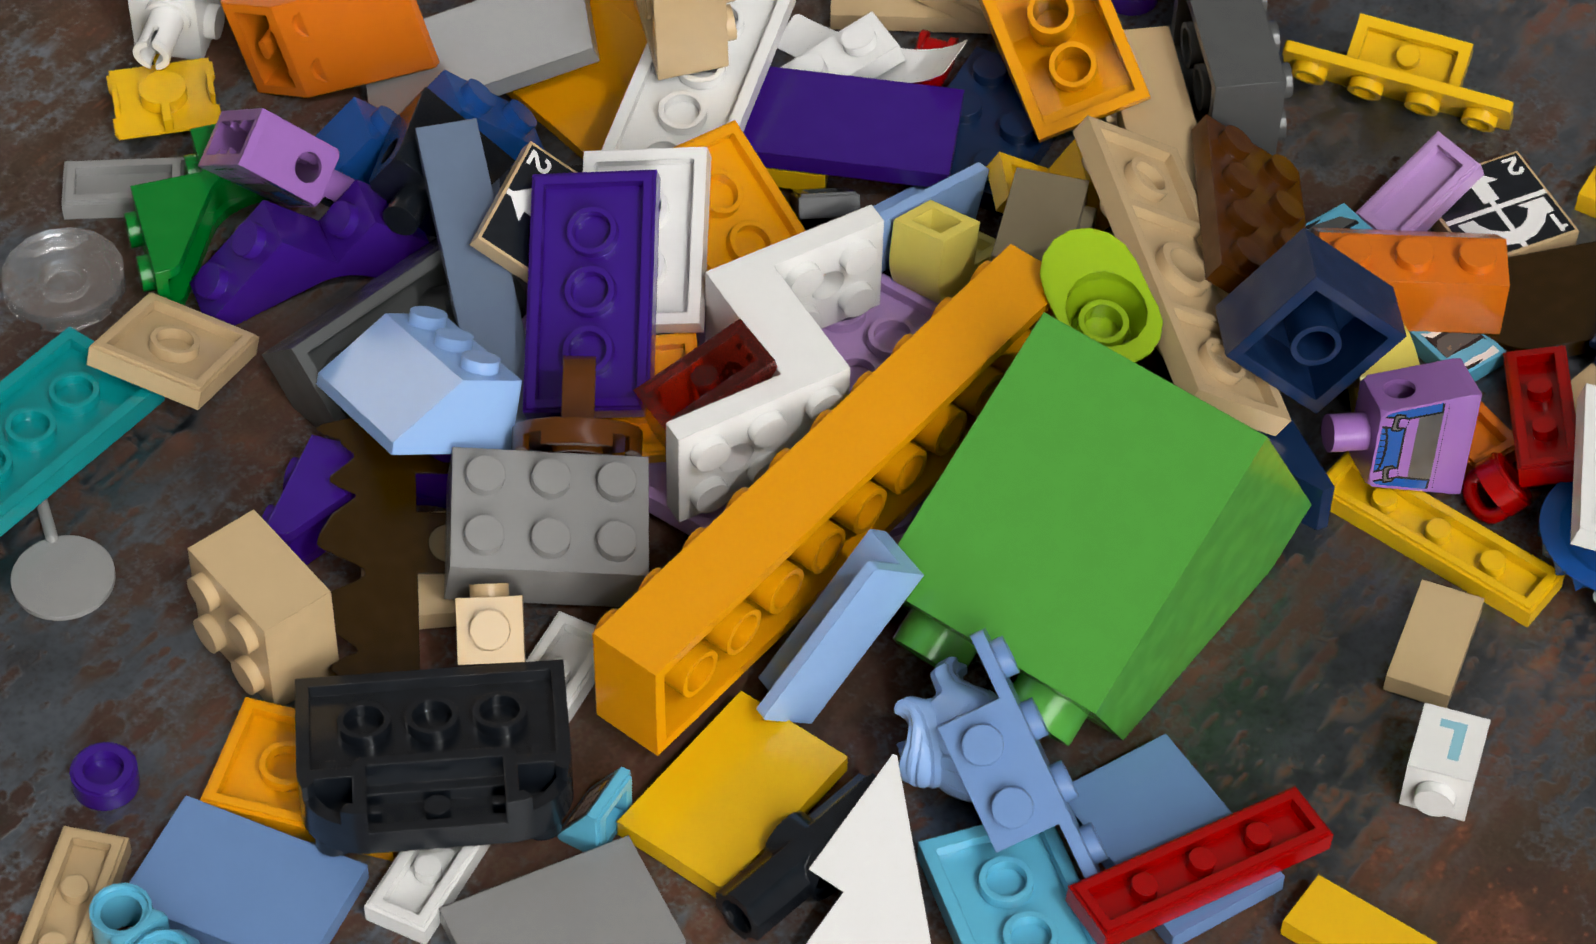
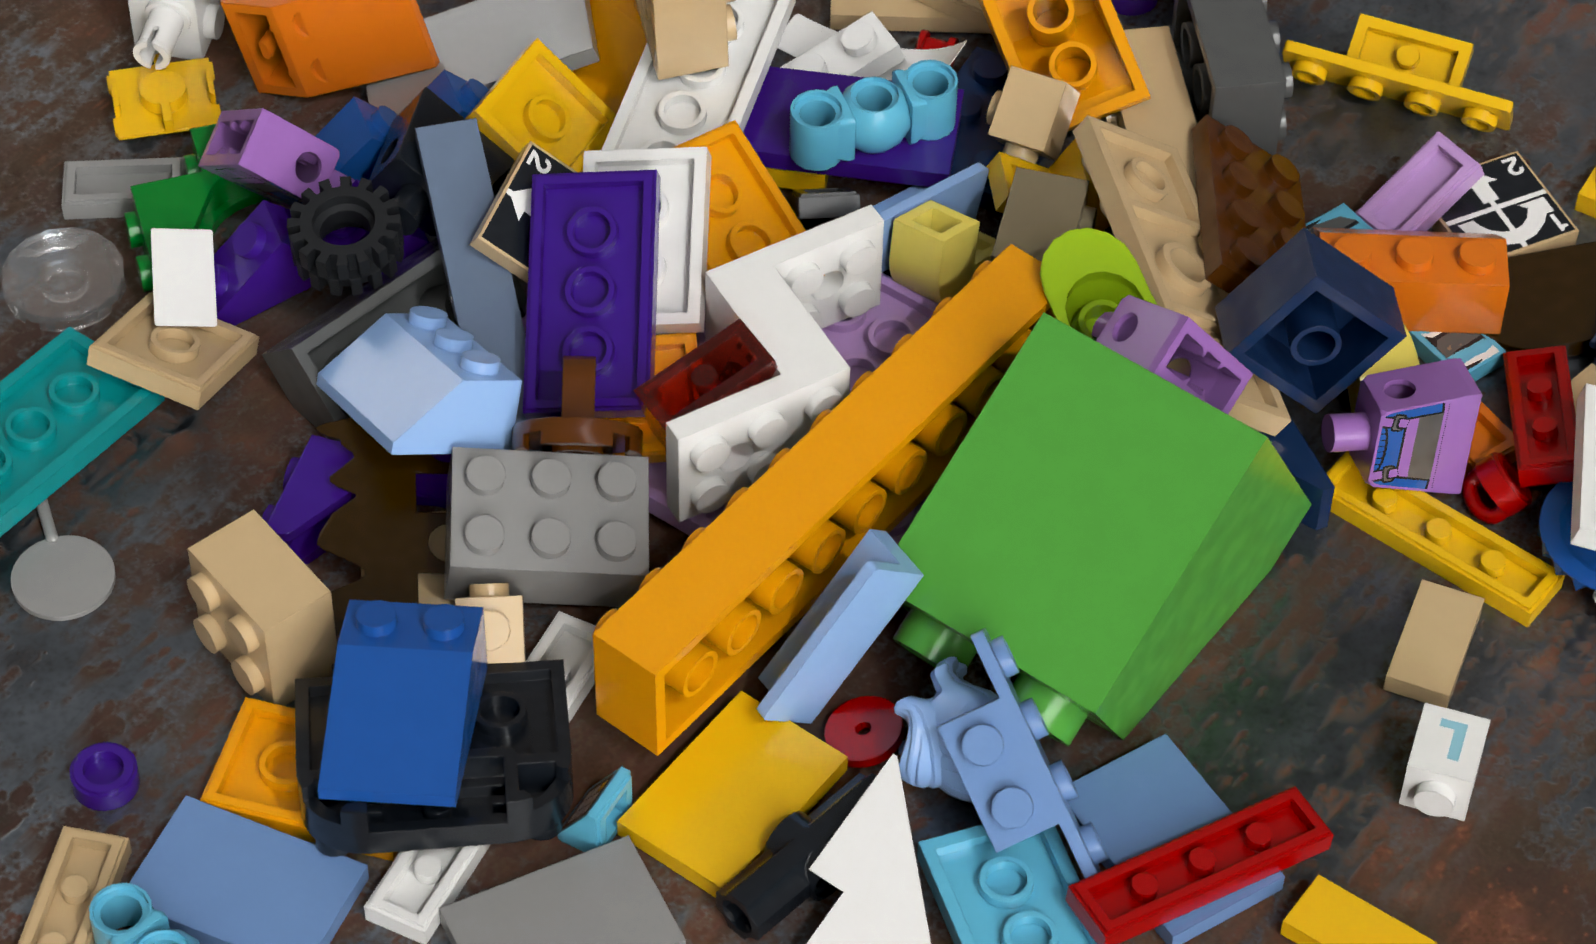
none -> white sticker [151,228,217,327]
none -> black tyre [287,176,405,296]
none -> blue slope [318,599,488,807]
none -> yellow plate [465,38,616,173]
none -> medium azure piece [789,60,958,171]
none -> red wheel [824,696,905,768]
none -> tan brick [986,65,1081,164]
none -> medium lavender torso [1092,295,1253,414]

